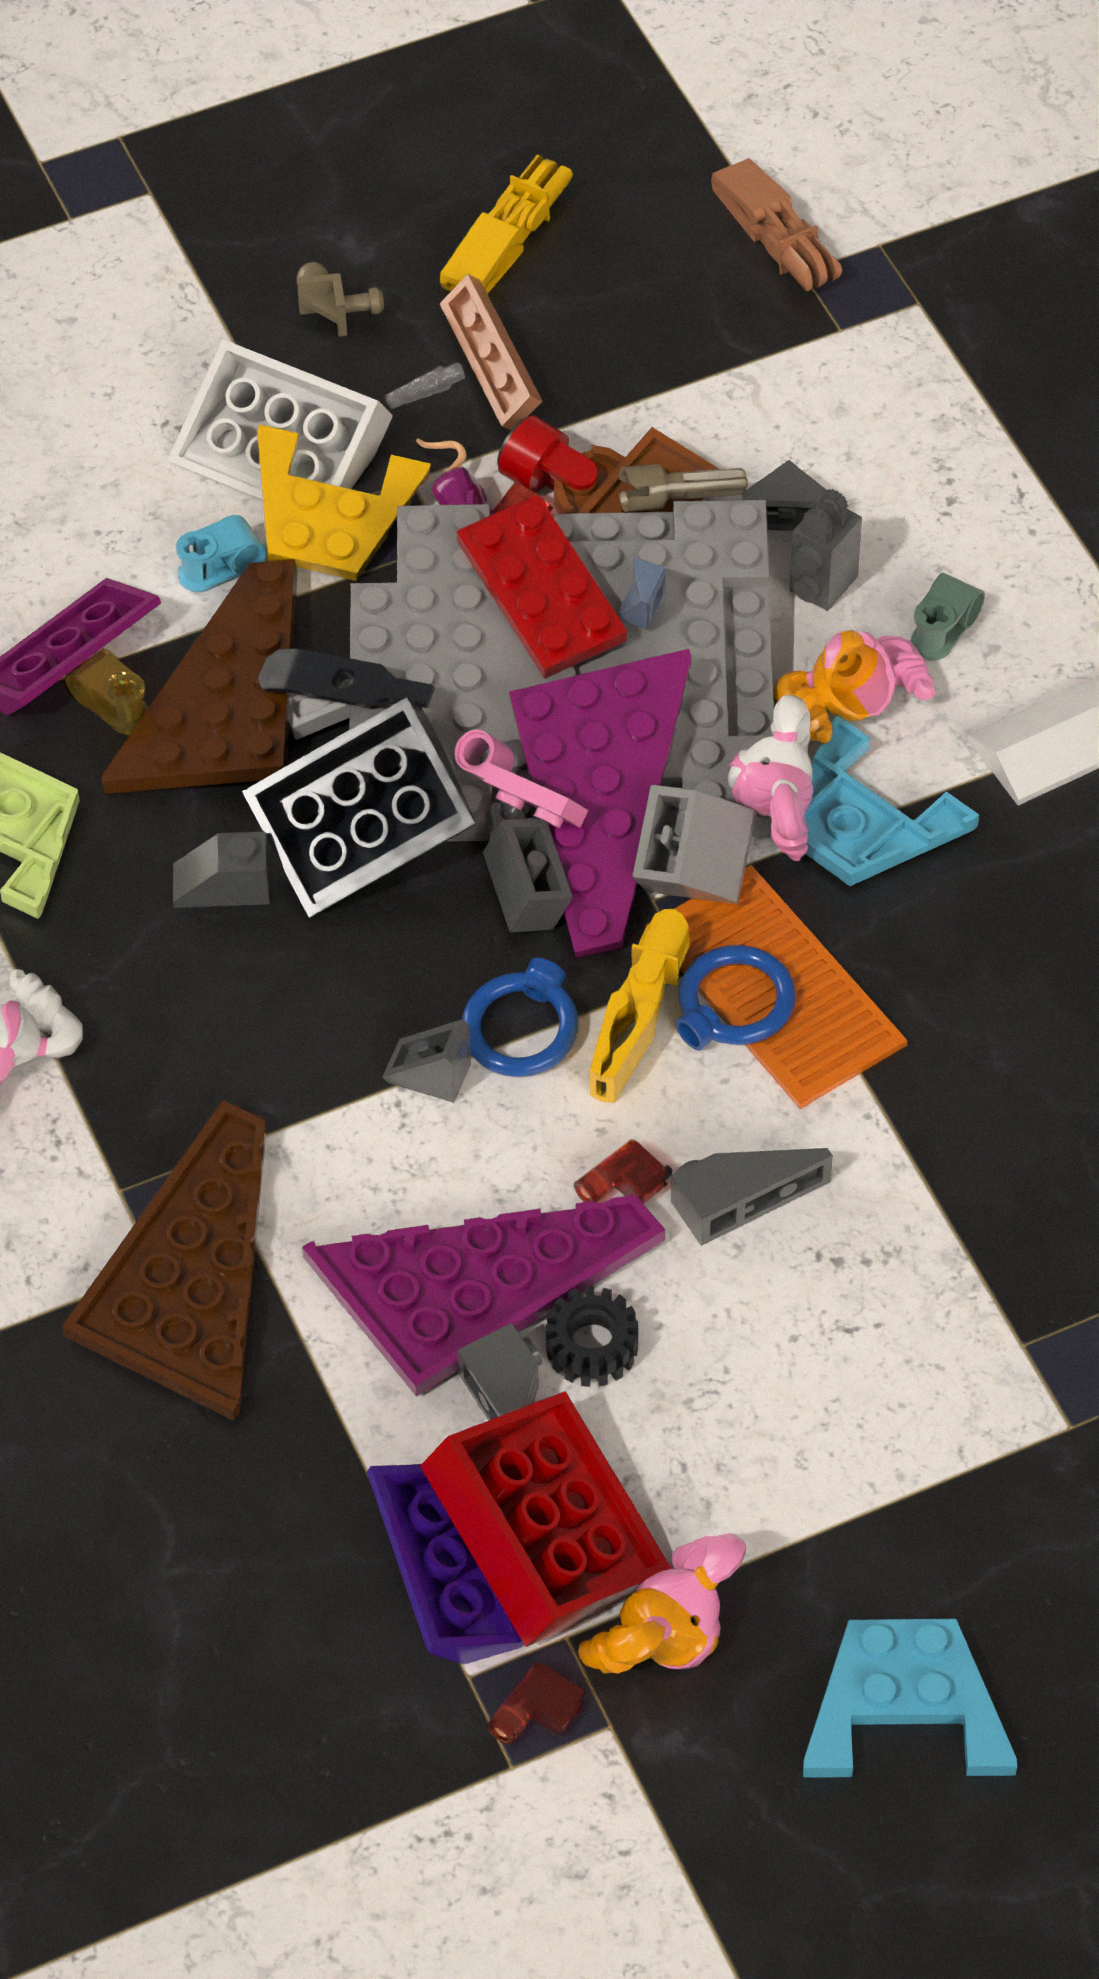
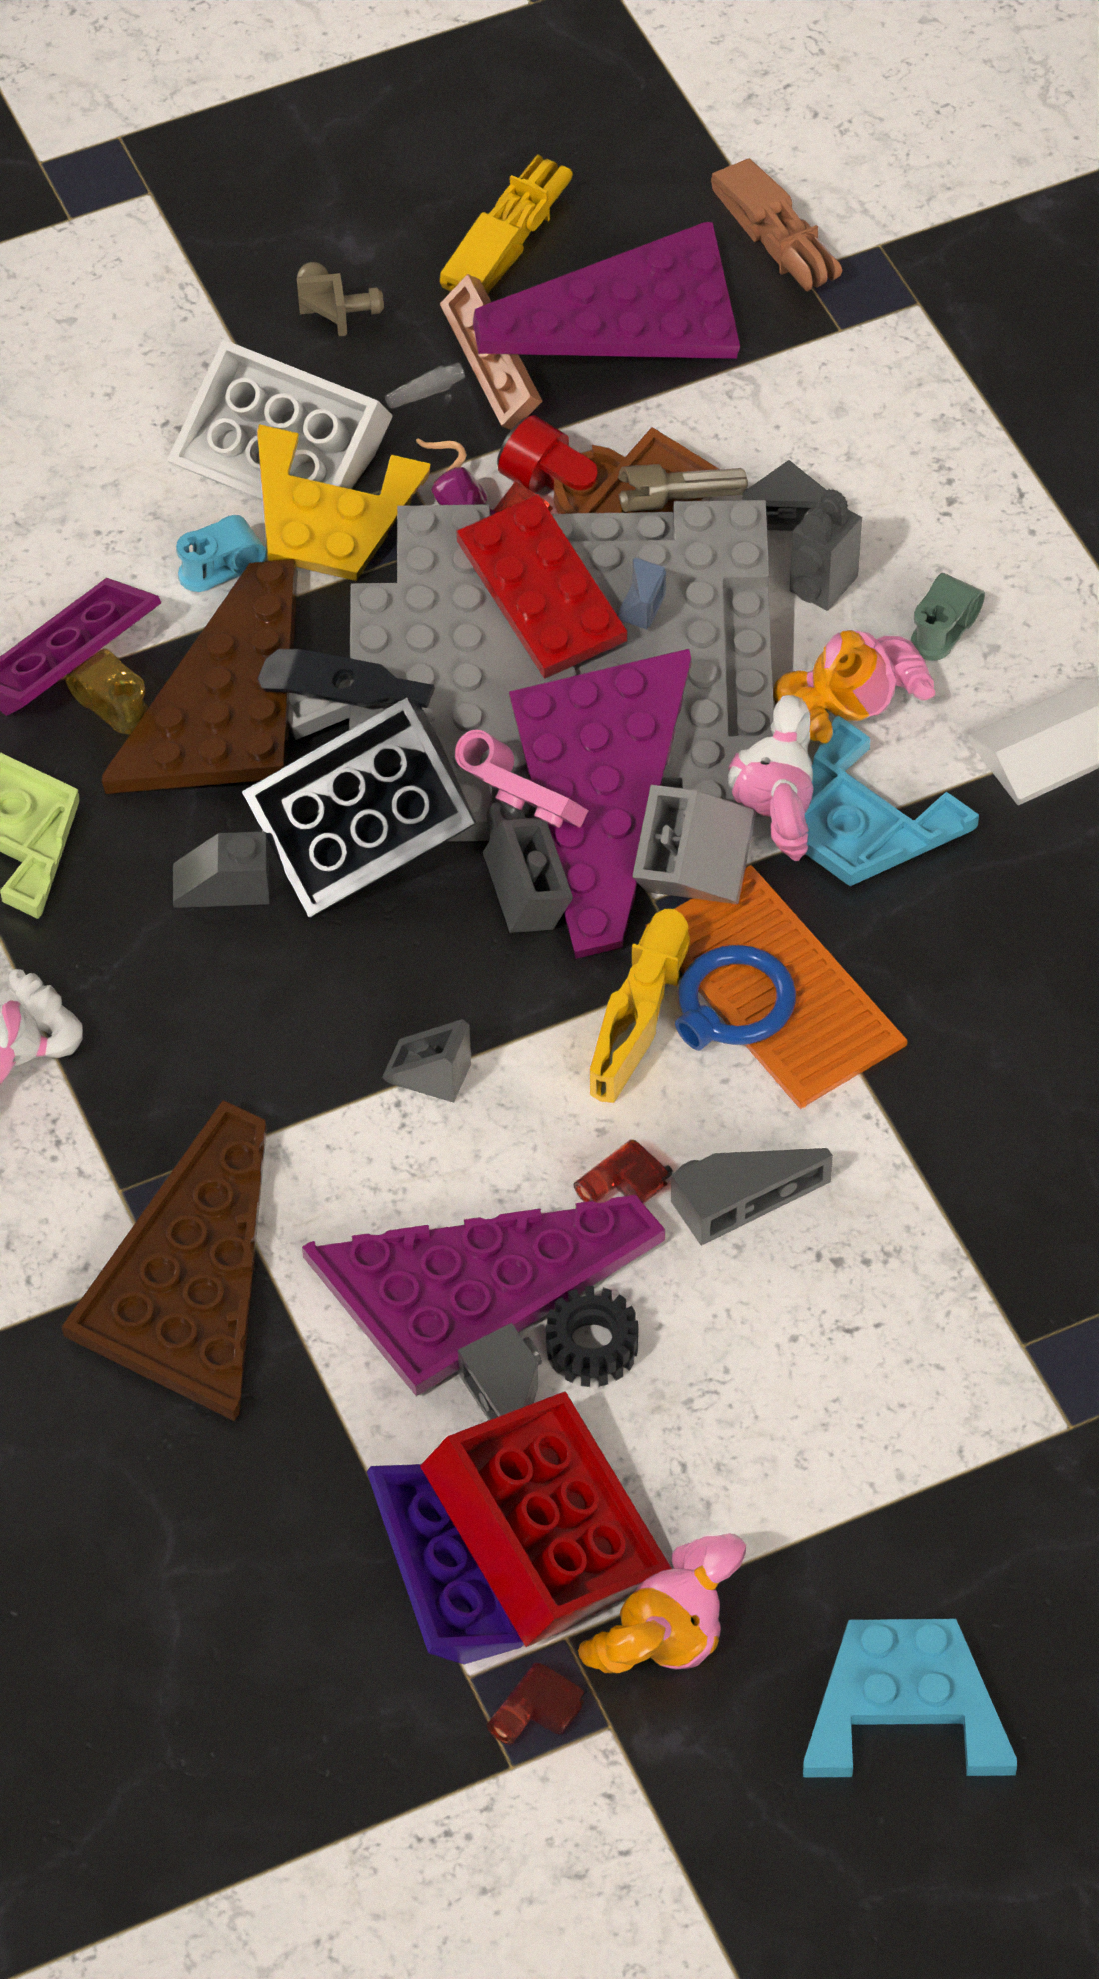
blue piece [462,958,579,1077] -> none
none -> magenta wing [473,222,740,359]

